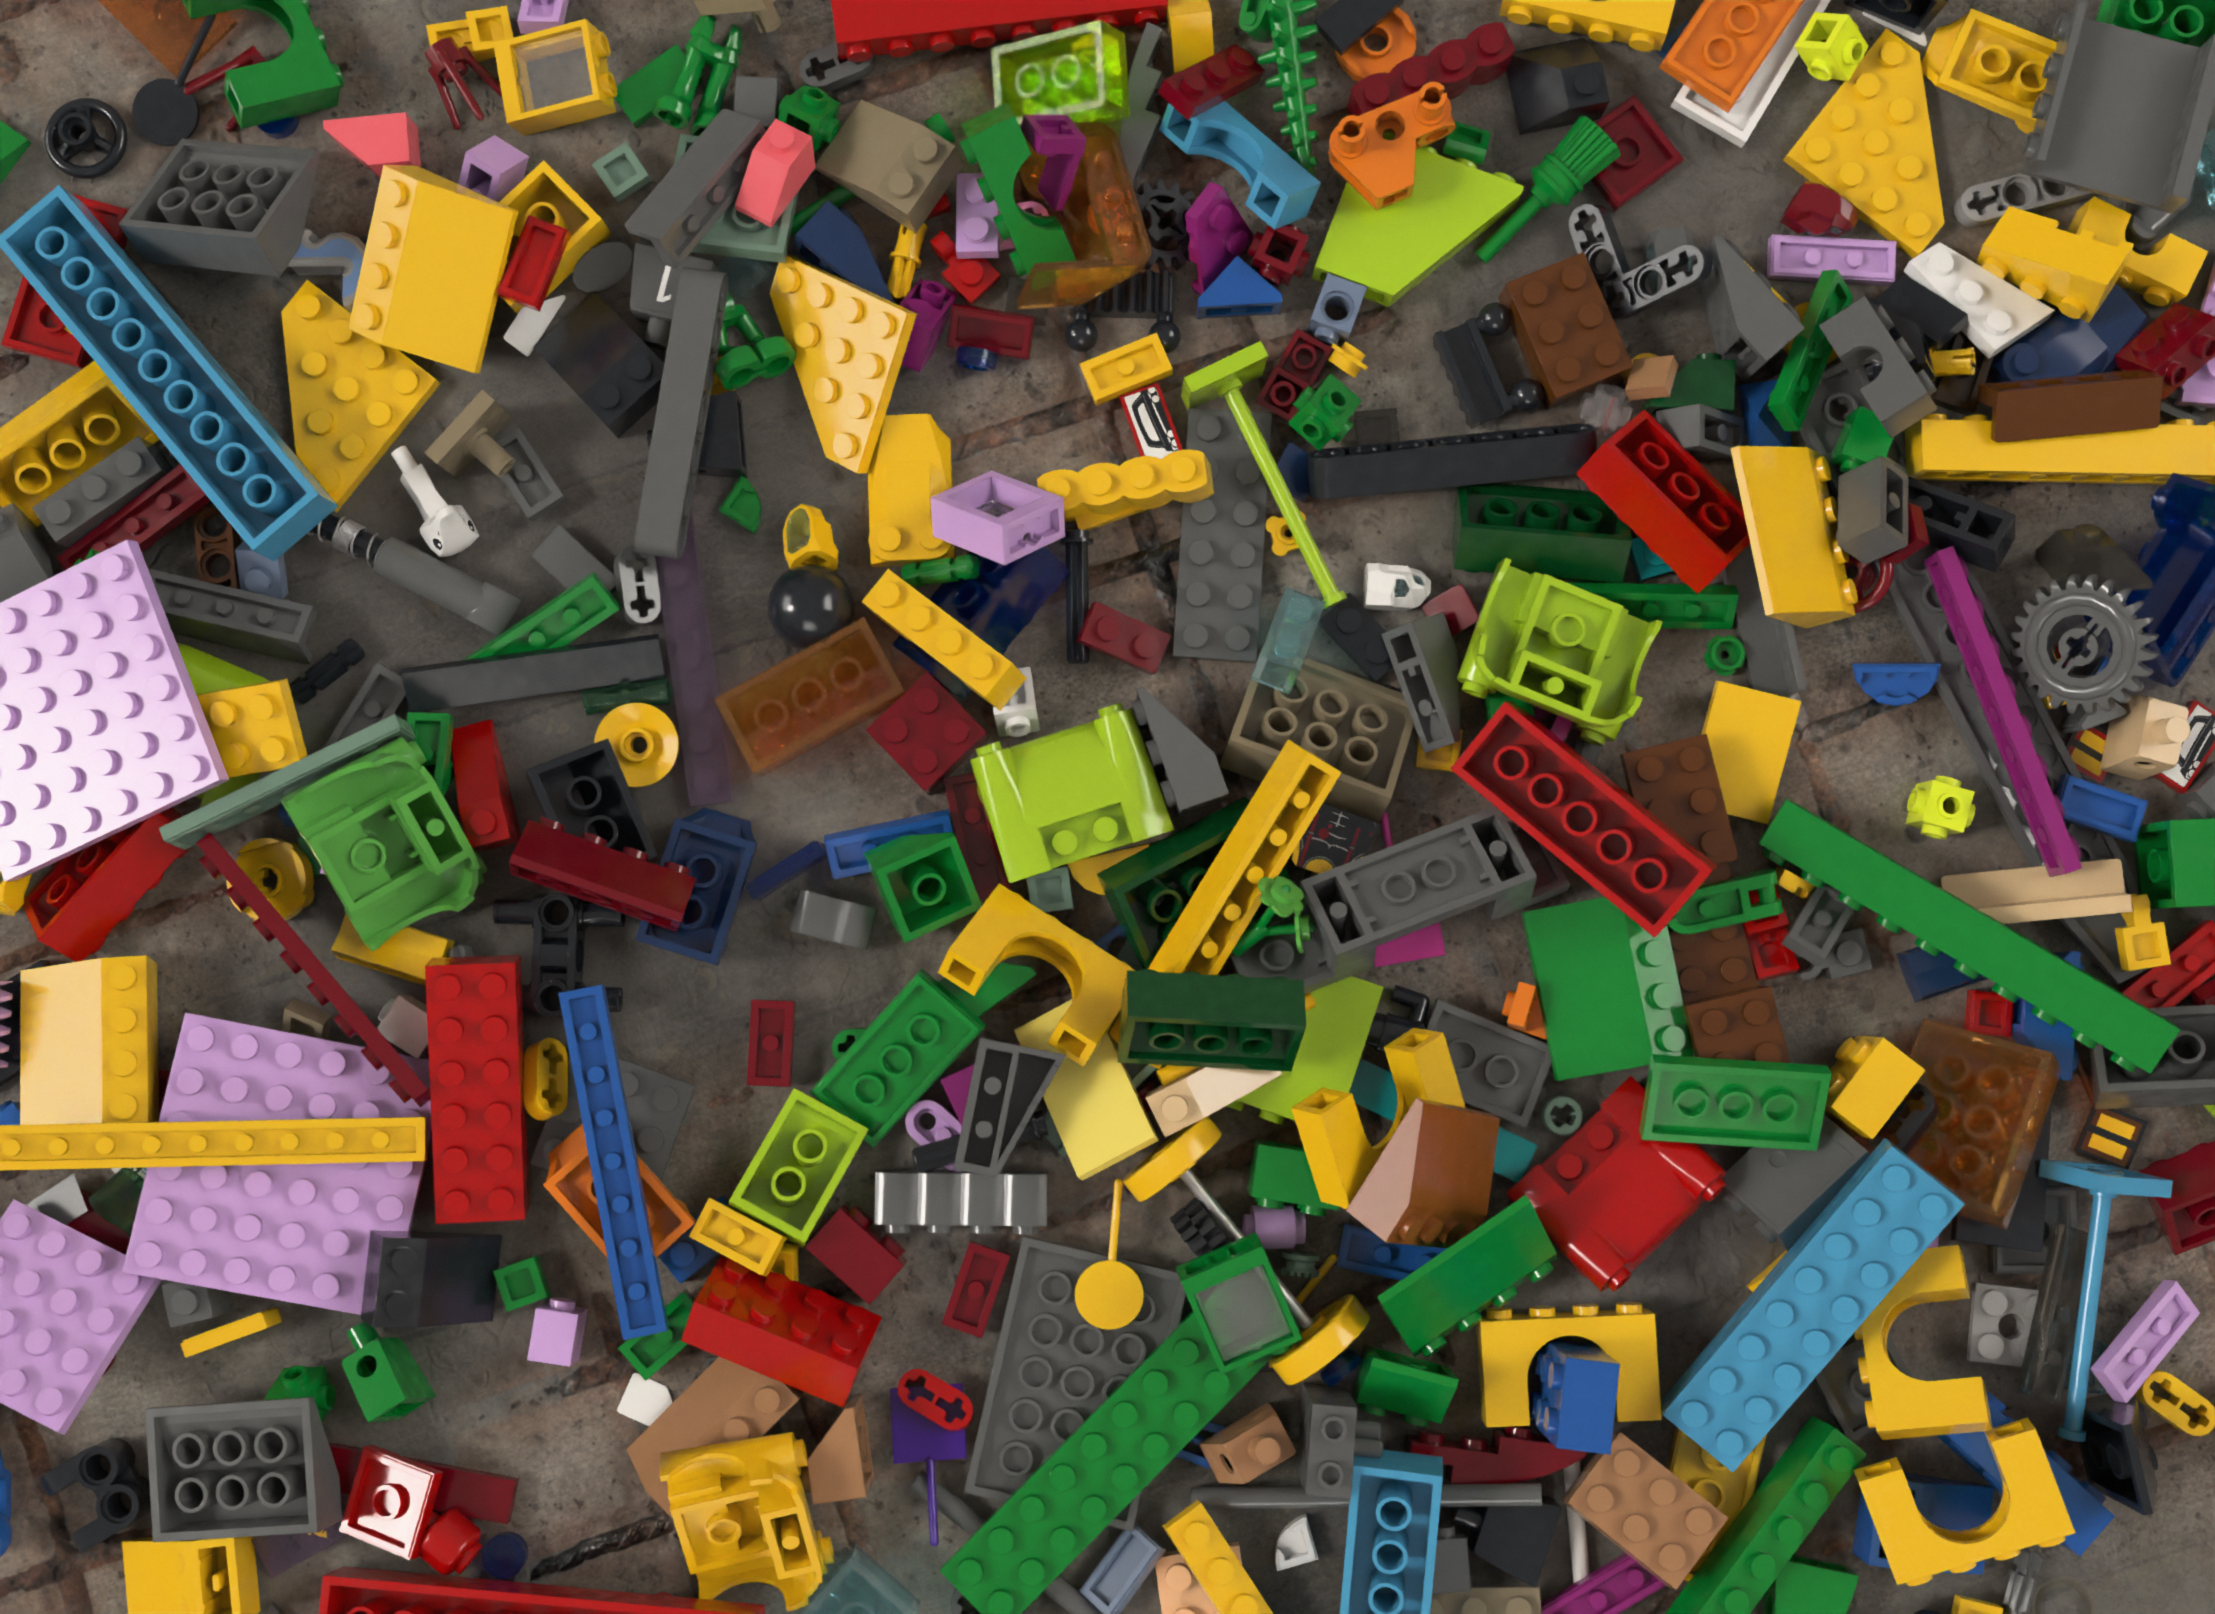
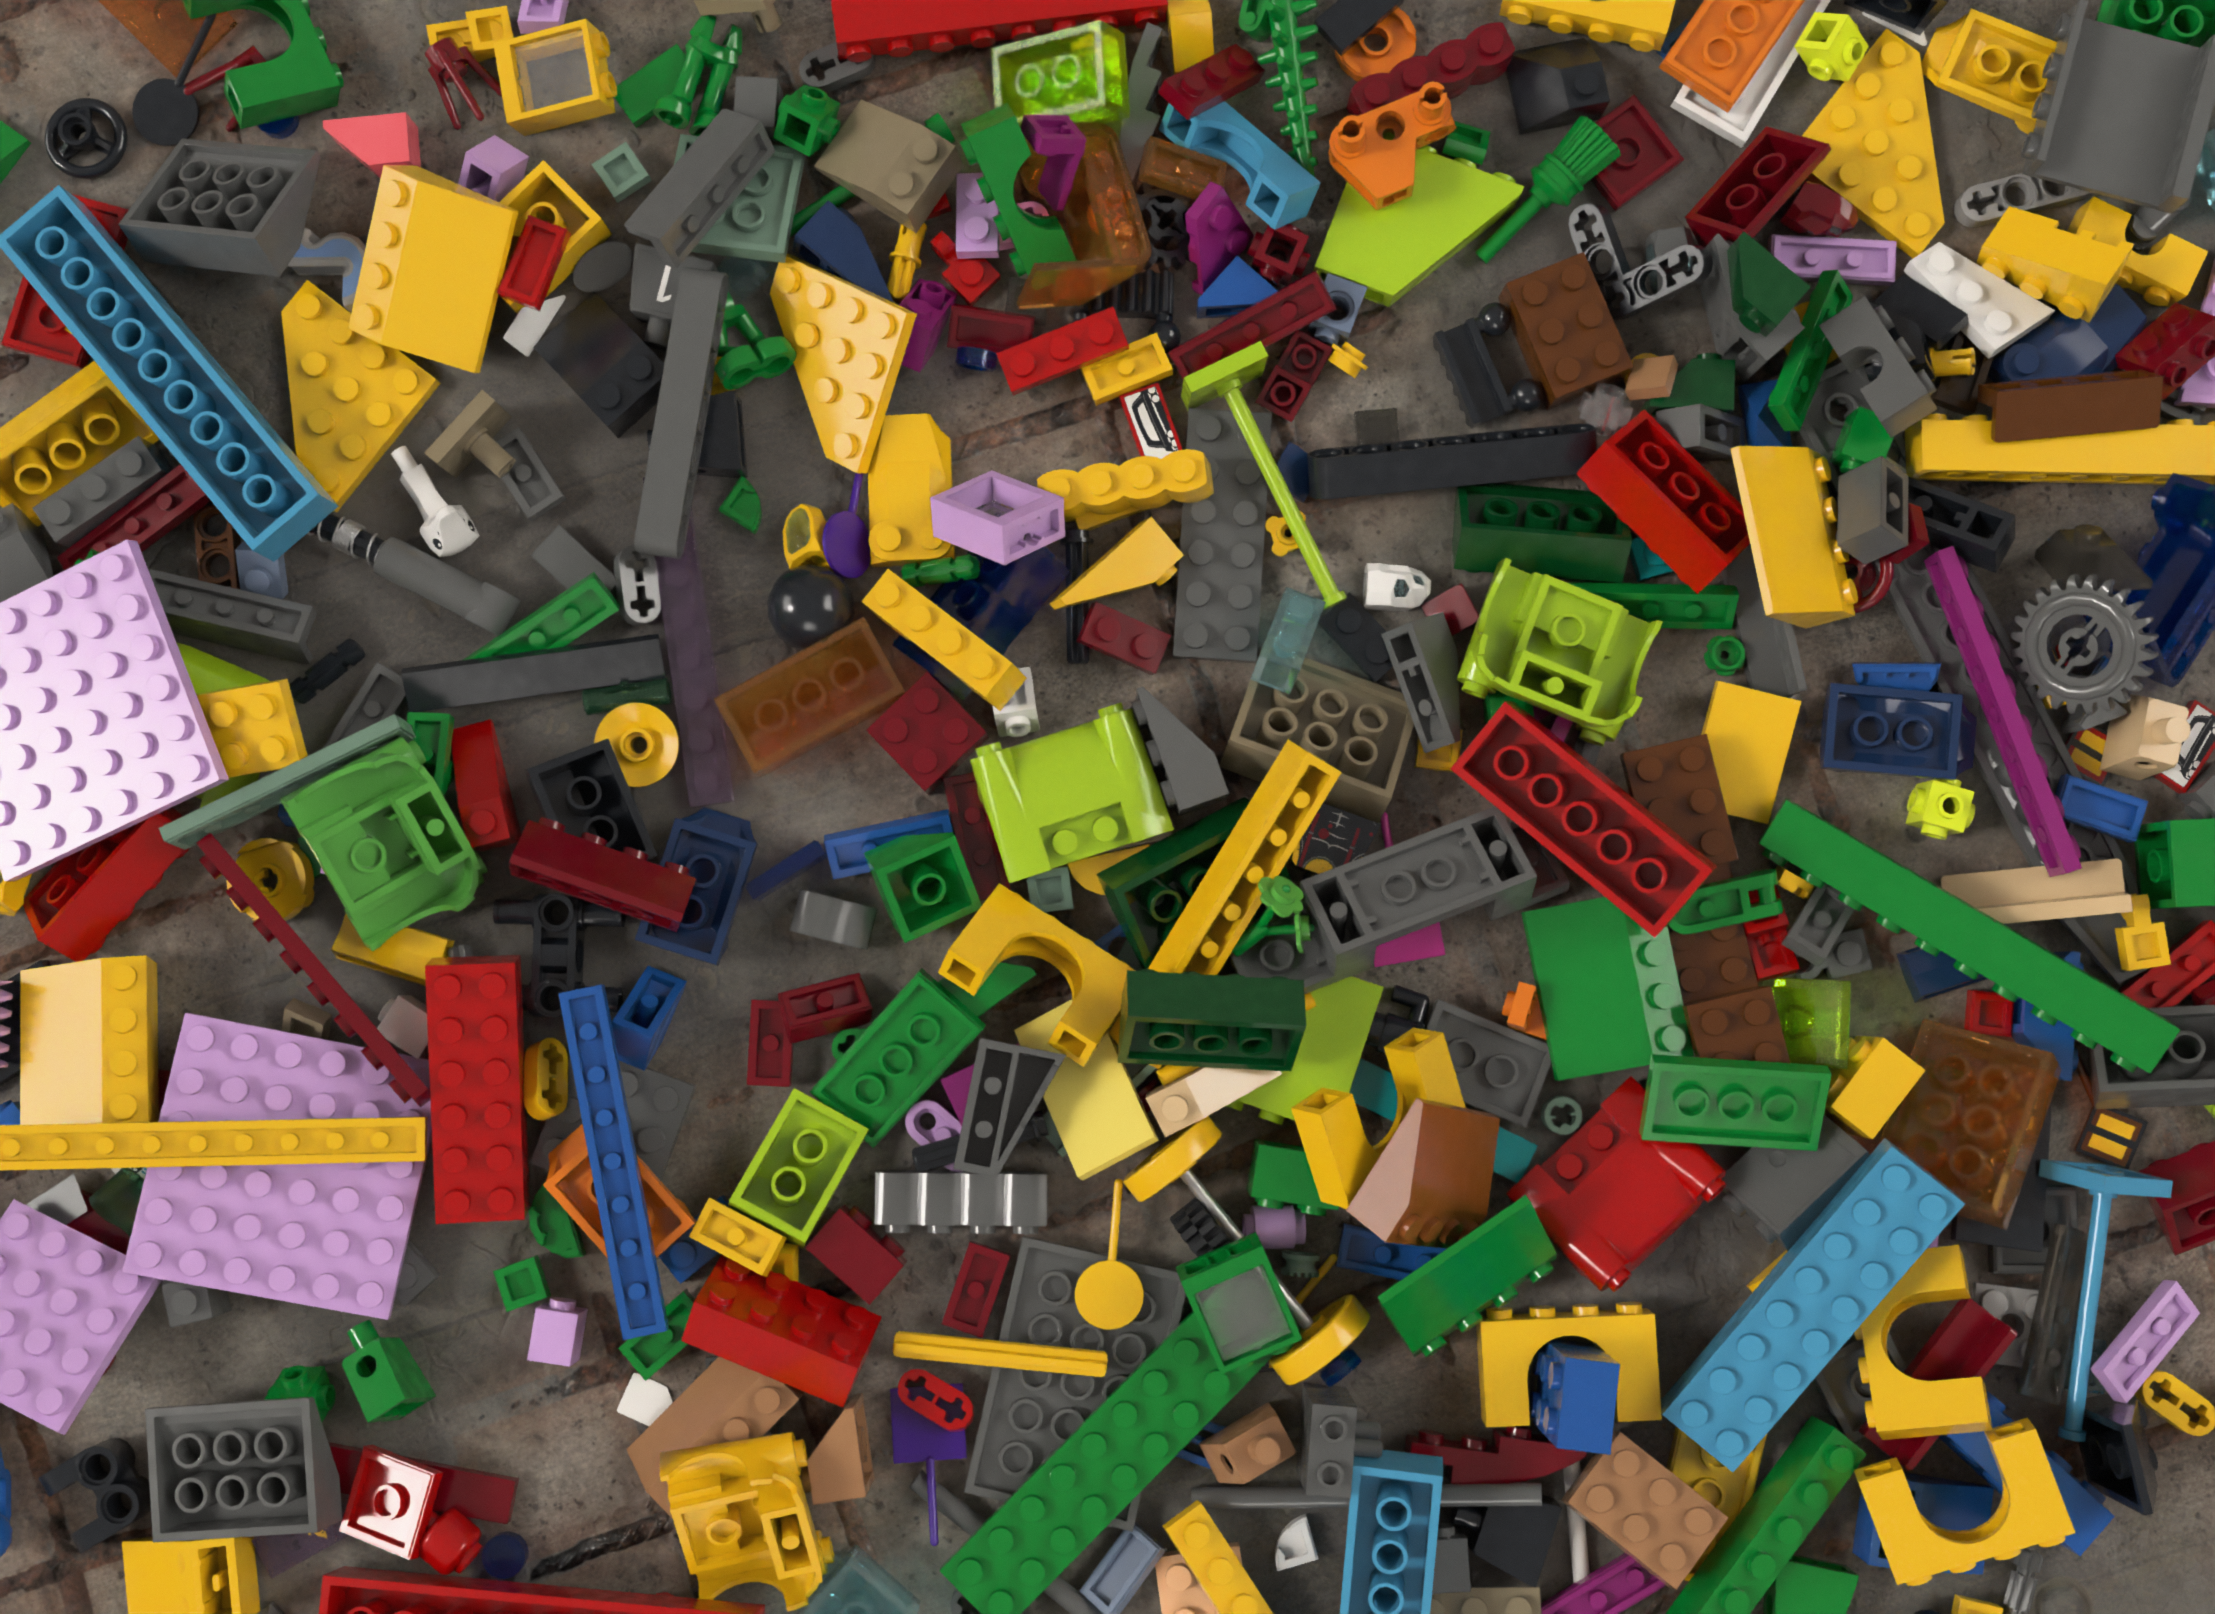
yellow tile [181,1307,282,1358] -> none
black slope [361,1230,502,1327] -> none
coral slope [735,119,816,228] -> none
green brick [1288,373,1362,451] -> none
green slope [1352,1344,1459,1427] -> none
black beam [1868,1083,1938,1155] -> none
none -> green tile [529,1182,586,1258]
none -> blue slope [612,965,687,1071]
none -> dark red slope [778,973,873,1043]
none -> dark purple piece [822,473,871,579]
none -> yellow axle [893,1331,1108,1377]
none -> red plate [996,307,1129,395]
none -> yellow slope [1049,516,1184,610]
none -> clear orange plate [1138,136,1228,200]
none -> dark red tile [1168,270,1337,380]
none -> dark red slope [1685,126,1831,248]
none -> dark green slope [1727,231,1811,337]
none -> clear neon green slope [1771,978,1851,1069]
none -> dark blue slope [1820,683,1977,781]
none -> dark red panel [1858,1298,2018,1471]

